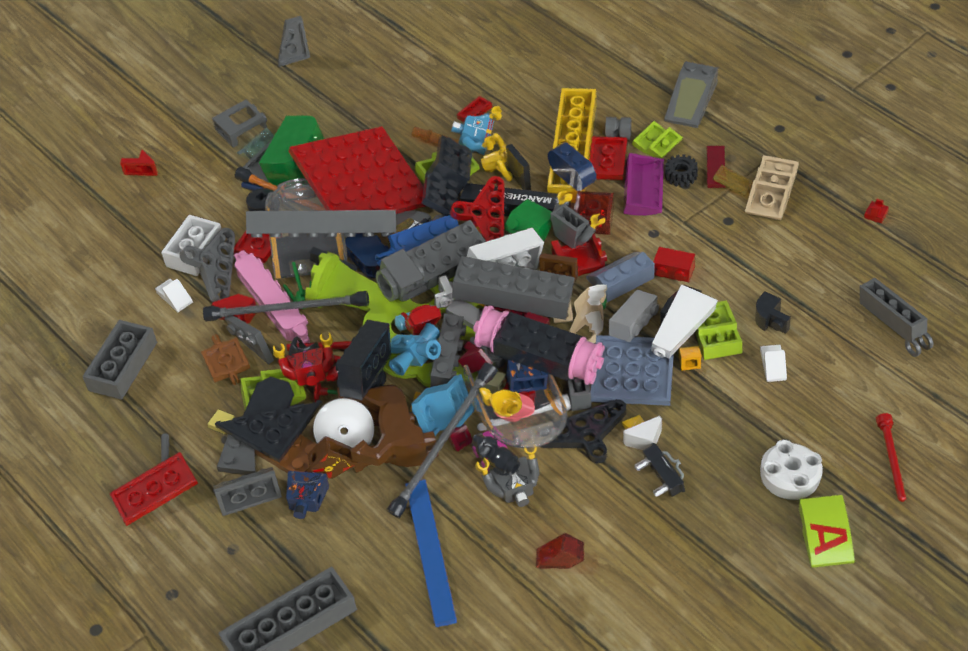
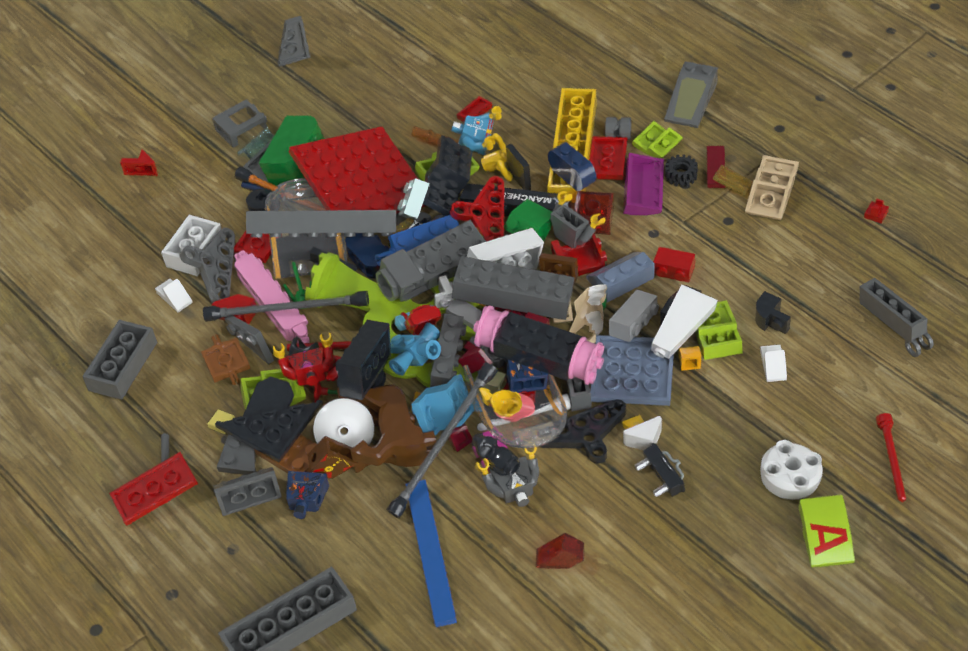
none -> light aqua piece [397,179,429,220]

